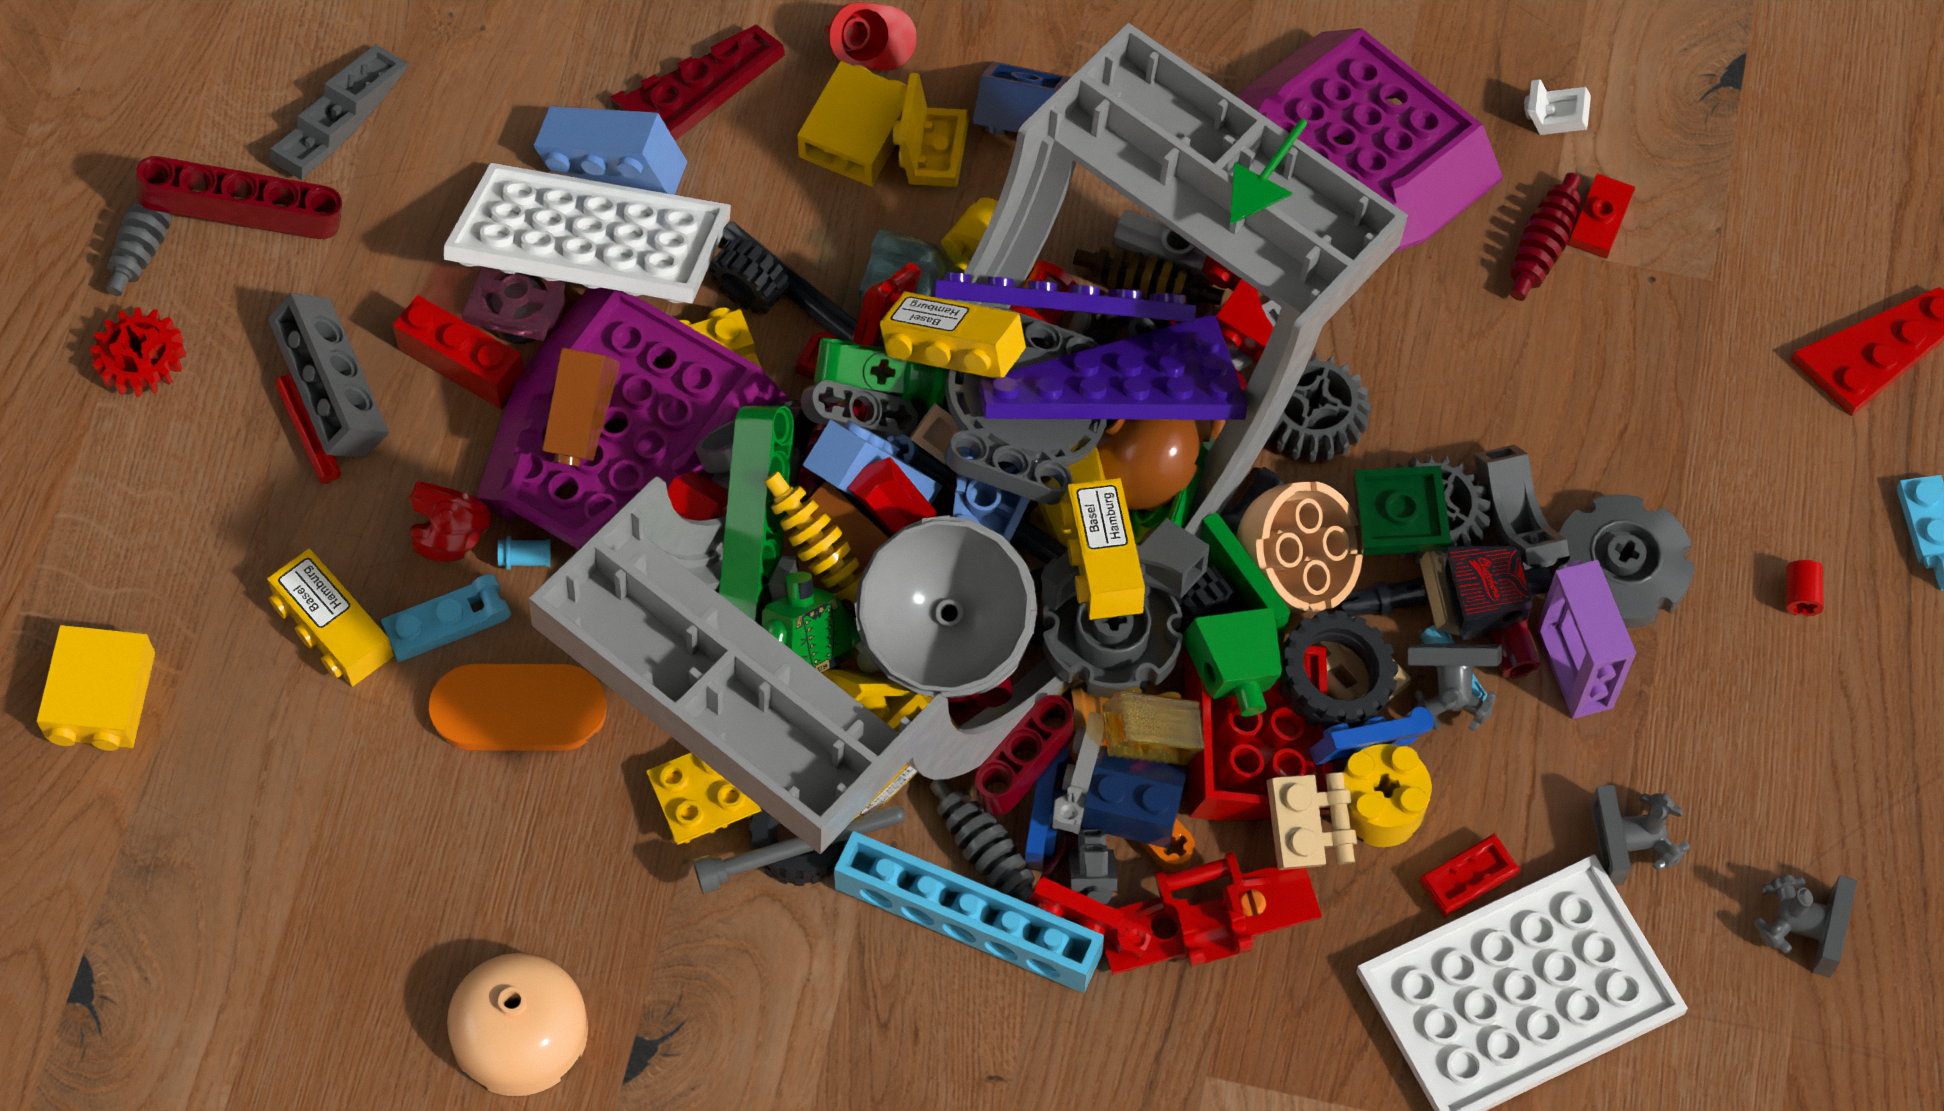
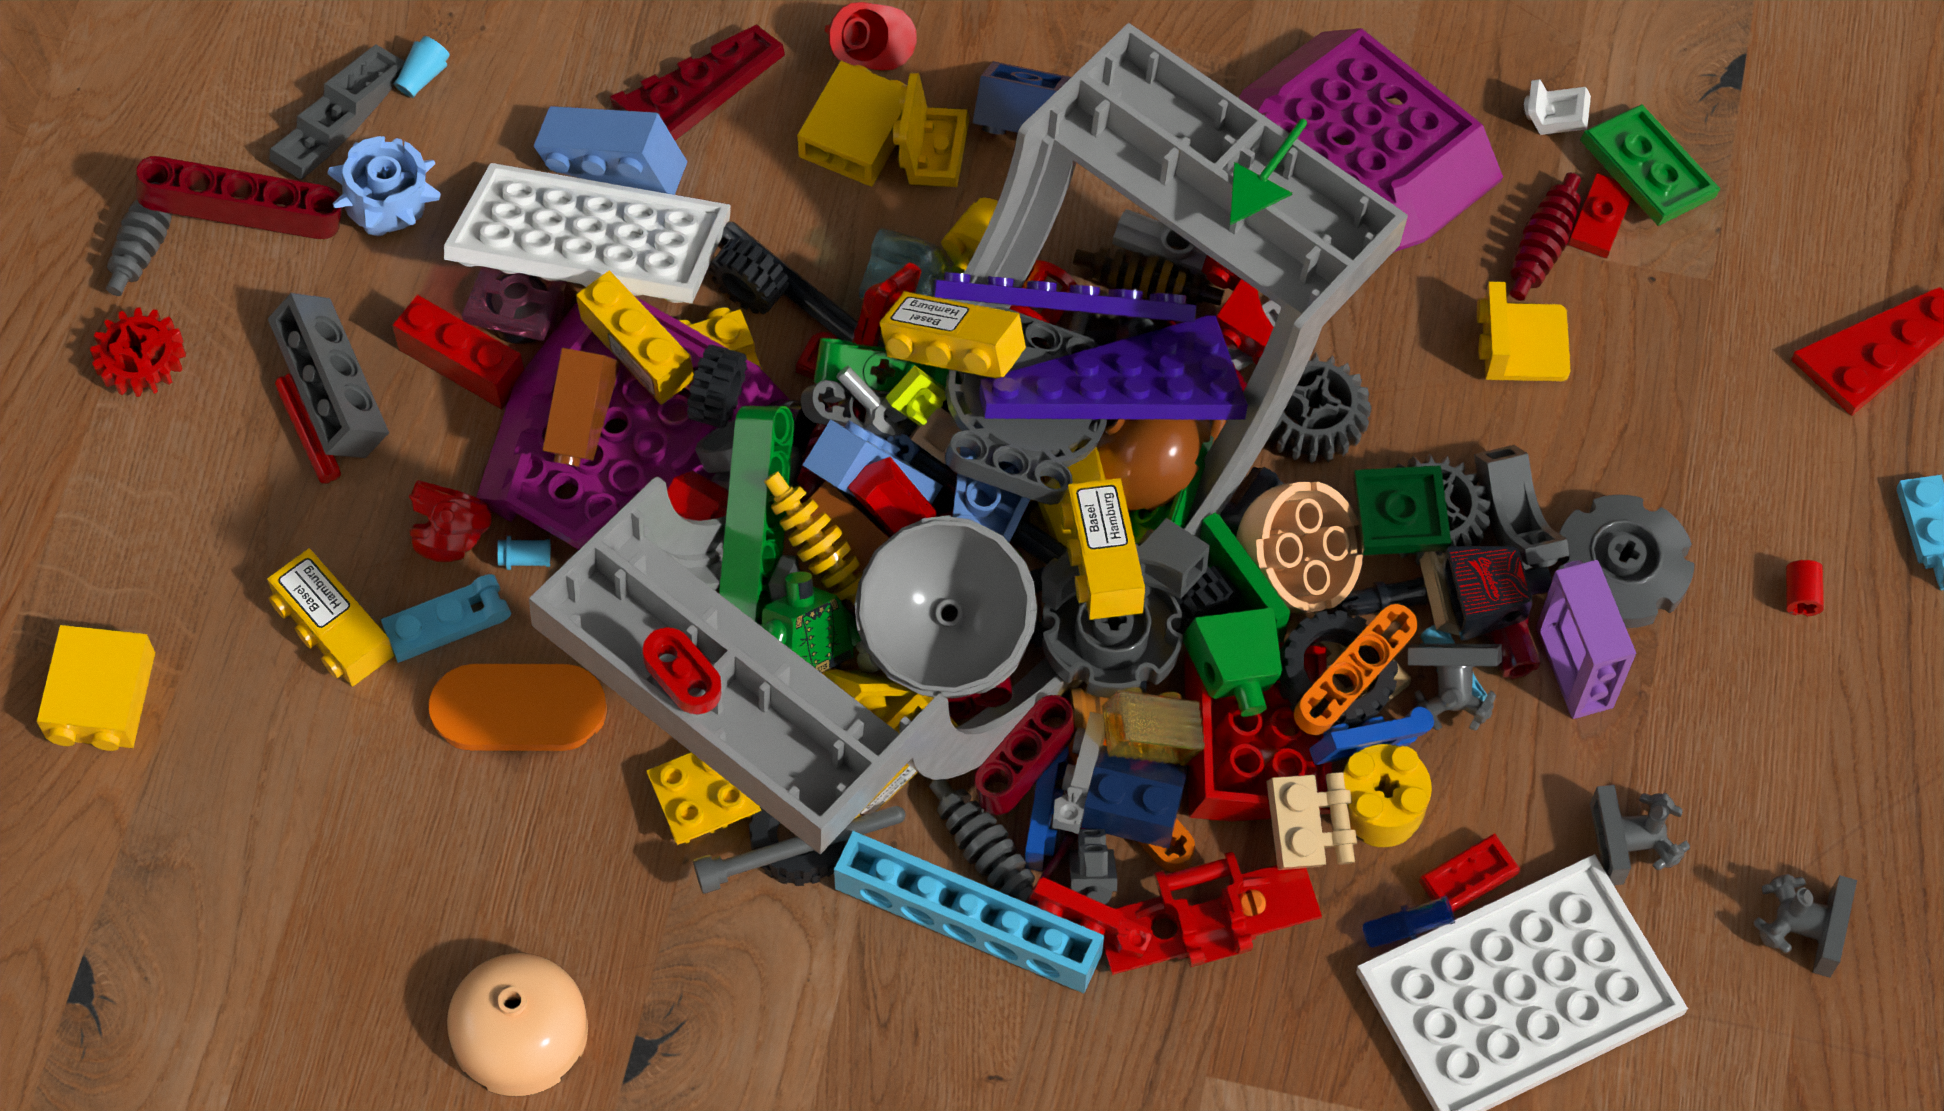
none -> light blue brick [328,136,441,236]
none -> medium azure cone [394,36,450,98]
none -> yellow brick [576,270,694,405]
none -> red plate [643,627,722,714]
none -> black tyre [687,344,747,429]
none -> light grey bar [836,365,907,438]
none -> neon yellow tile [886,365,946,426]
none -> orange beam [1294,604,1417,735]
none -> clear blue axle [1363,895,1455,948]
none -> yellow bracket [1477,282,1571,381]
none -> green tile [1580,104,1720,226]

